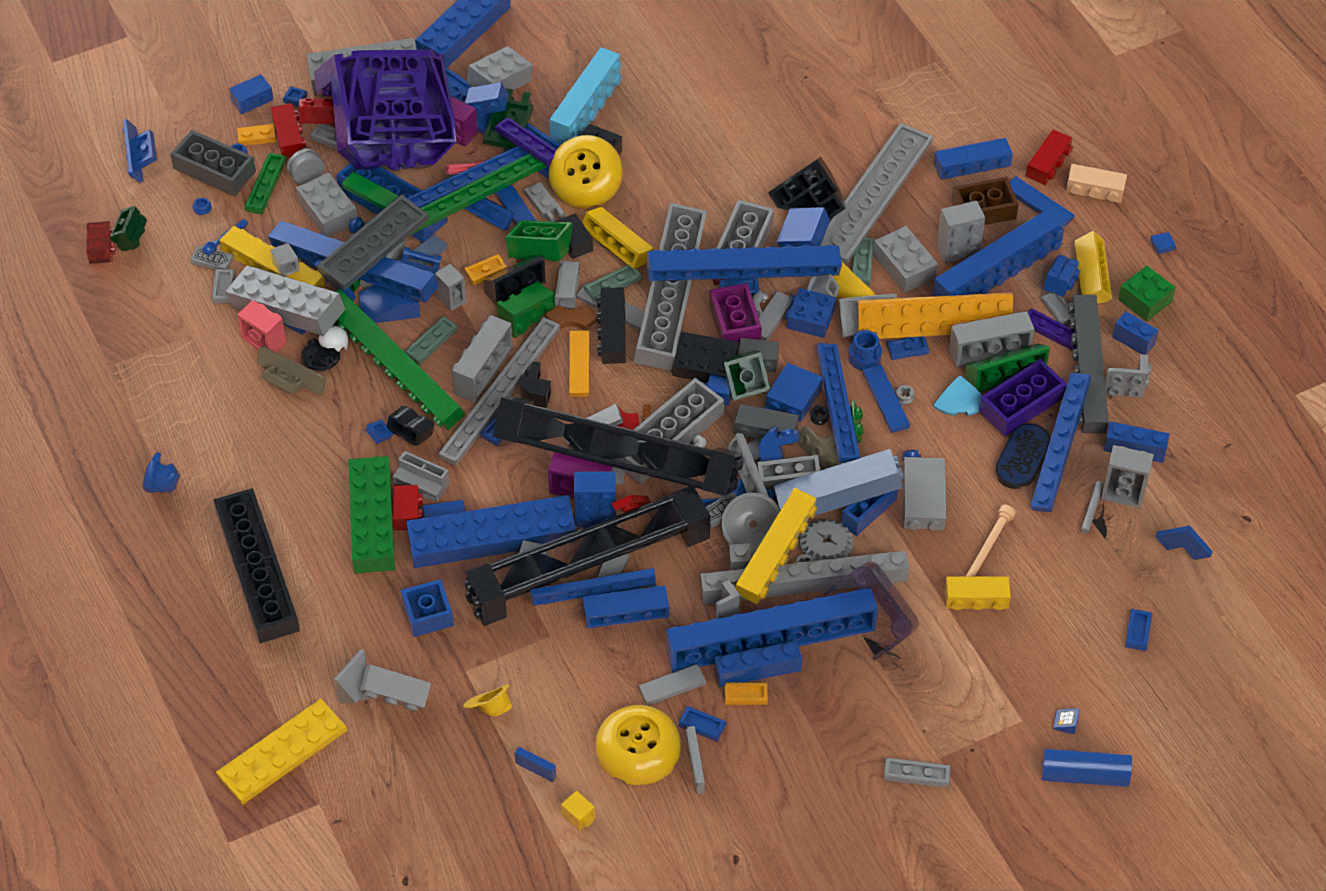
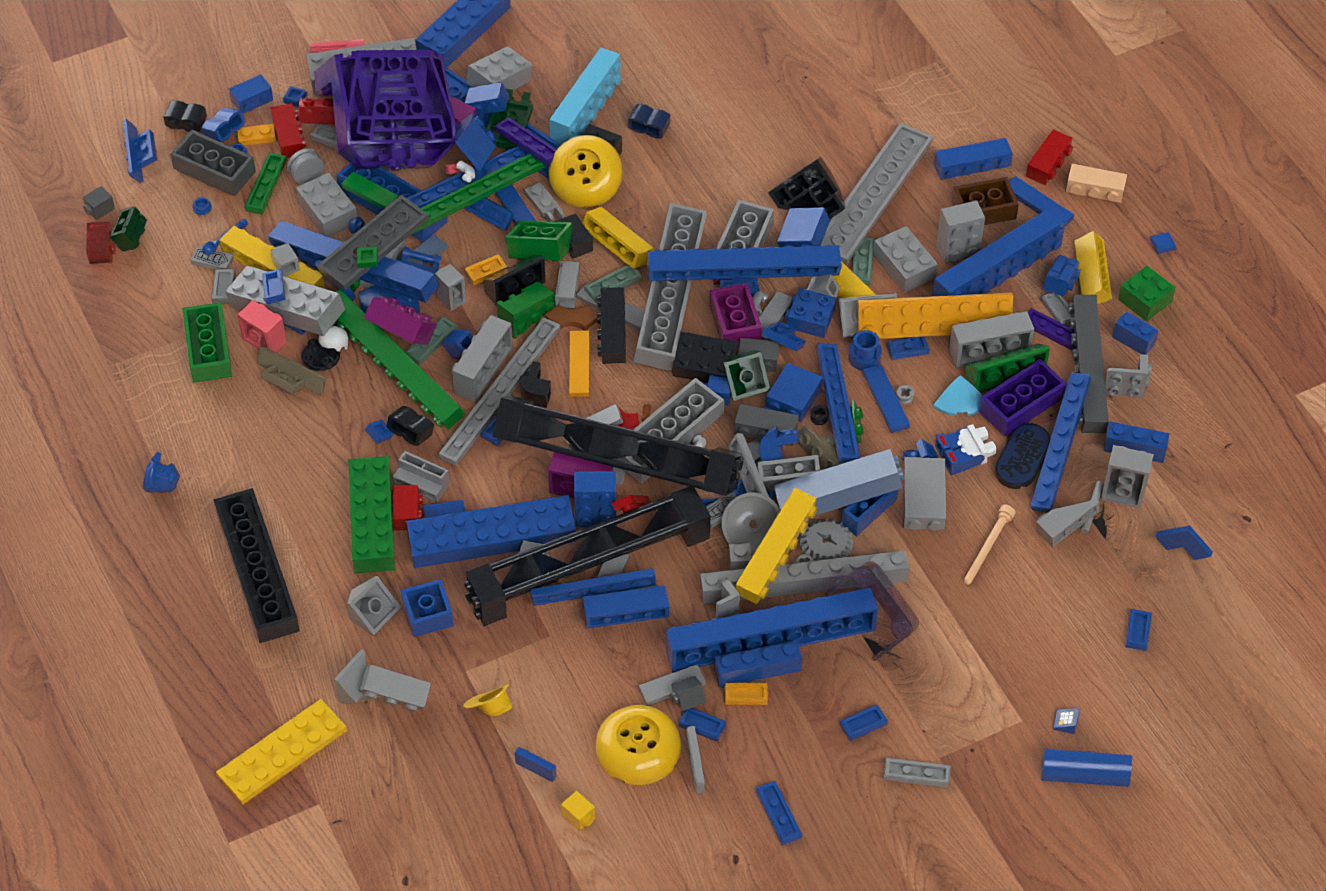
yellow brick [945,577,1011,610] -> none
none -> dark grey brick [83,186,115,220]
none -> black brick [163,100,207,132]
none -> green brick [182,302,232,383]
none -> blue brick [202,107,246,142]
none -> tile [262,269,286,305]
none -> coral axle [311,39,365,53]
none -> light grey slope [347,576,401,635]
none -> green plate [357,246,378,268]
none -> magenta brick [364,296,437,345]
none -> blue brick [442,330,473,358]
none -> blue slope [455,113,497,171]
none -> white arm [456,160,475,183]
none -> dark blue brick [628,104,671,139]
none -> dark grey brick [670,676,706,711]
none -> blue tile [755,781,802,846]
none -> blue tile [762,321,806,351]
none -> blue tile [840,705,888,741]
none -> blue tile [916,439,937,458]
none -> hips [935,424,996,476]
none -> light grey slope [1036,499,1100,547]

